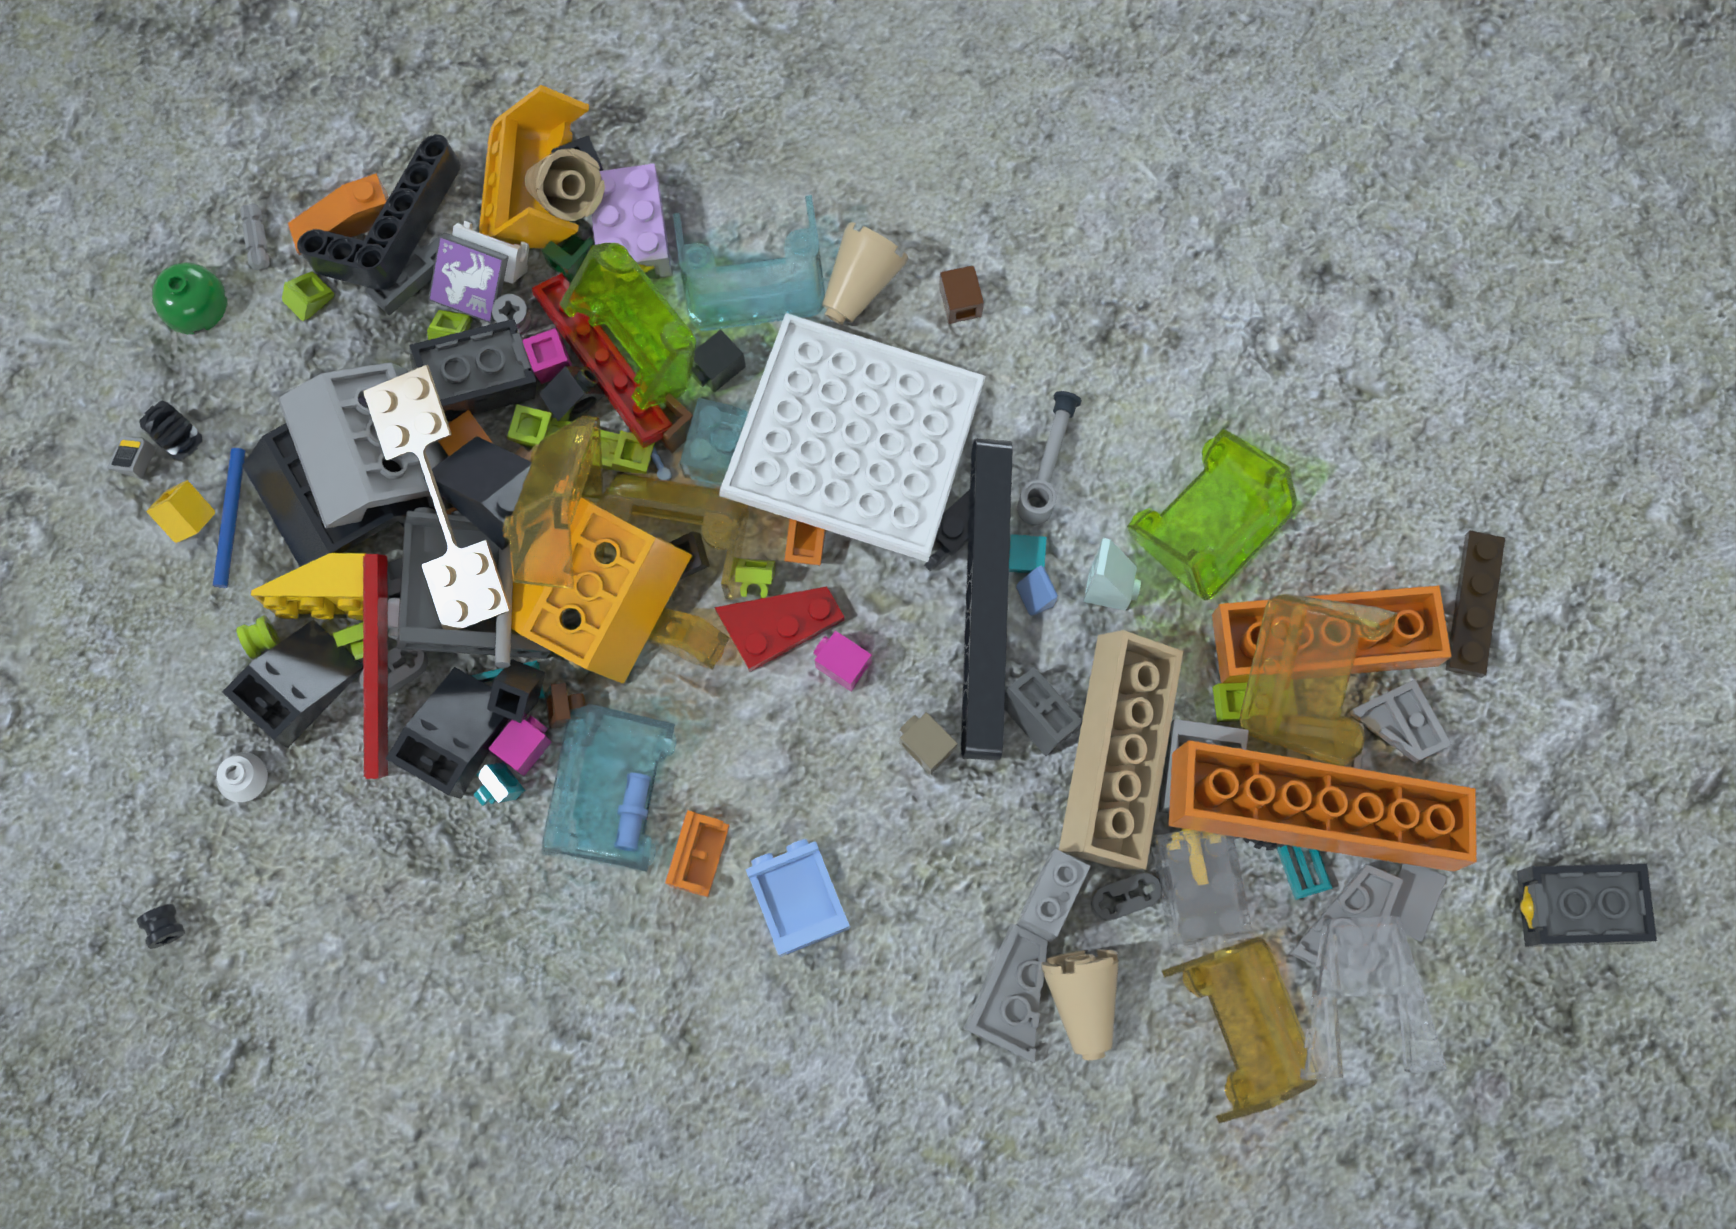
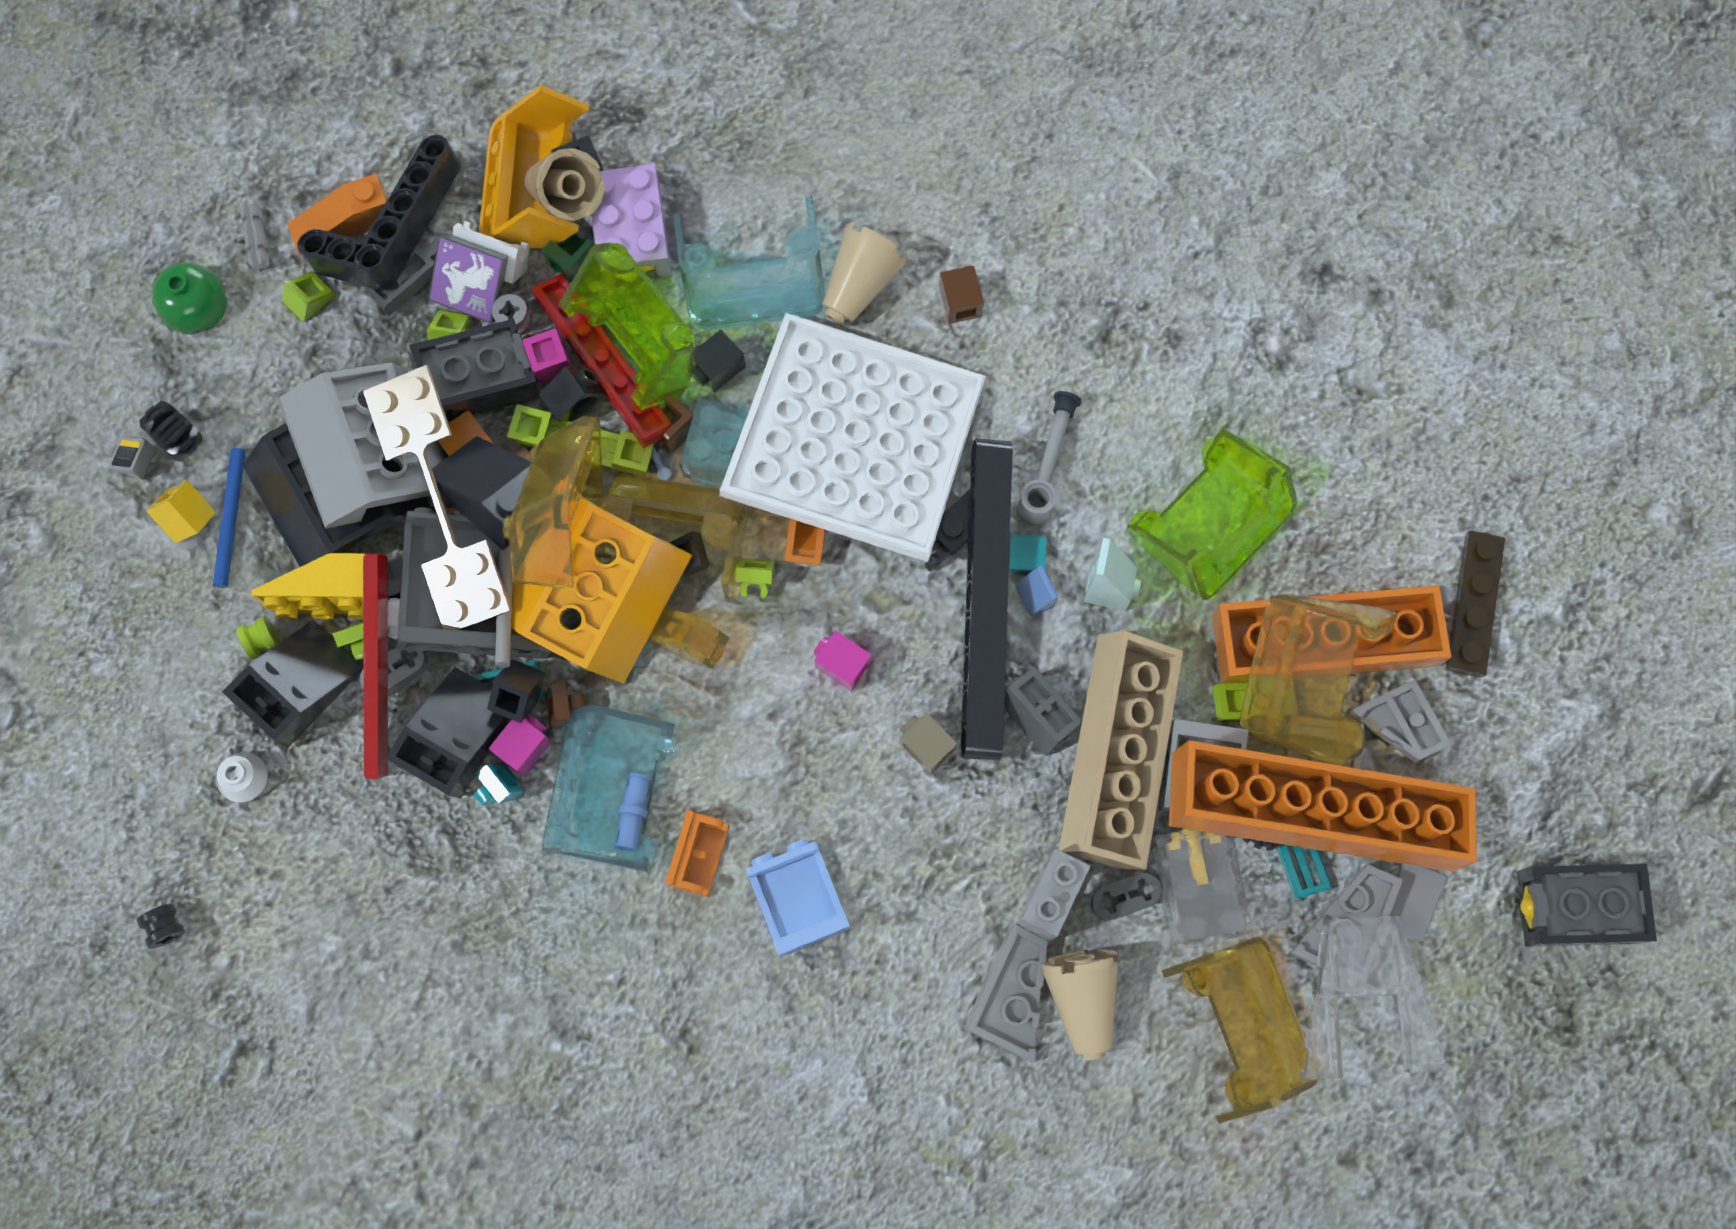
red wing [714,586,845,672] -> none

